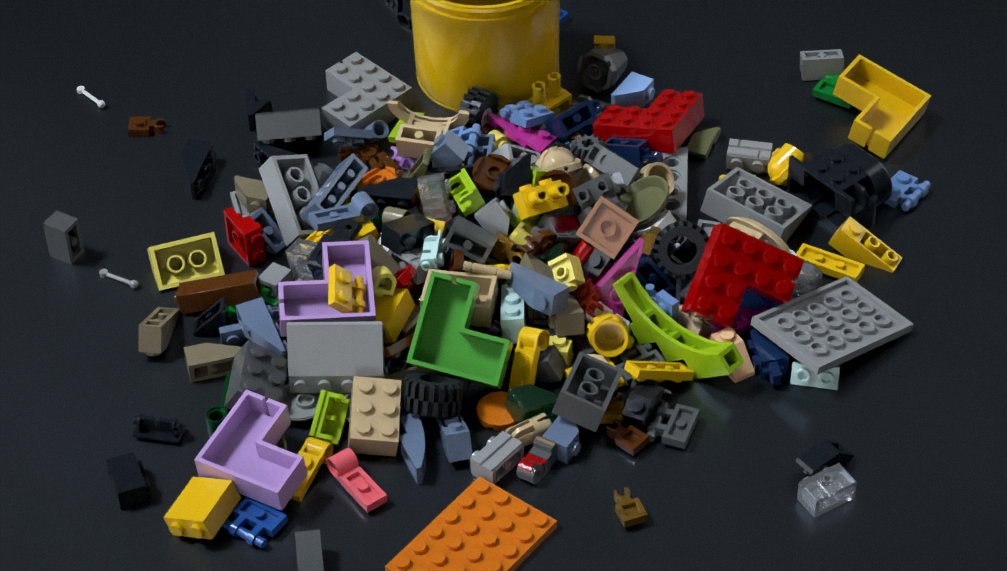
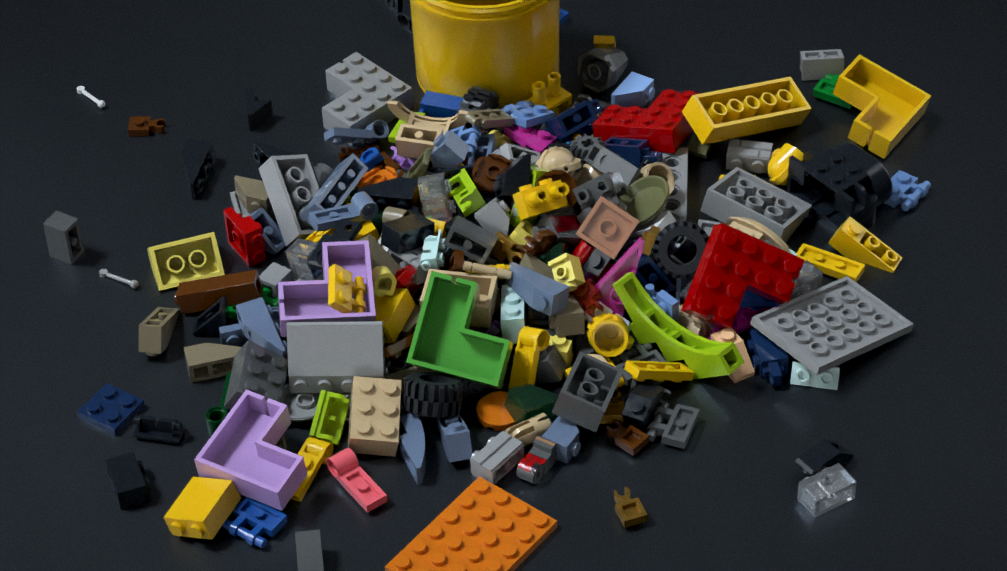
dark grey brick [255,108,322,144] -> none
none -> dark blue plate [77,383,145,436]
none -> blue tile [360,147,384,171]
none -> blue brick [419,91,464,118]
none -> dark tan hinge [465,109,515,129]
none -> yellow brick [682,76,812,145]

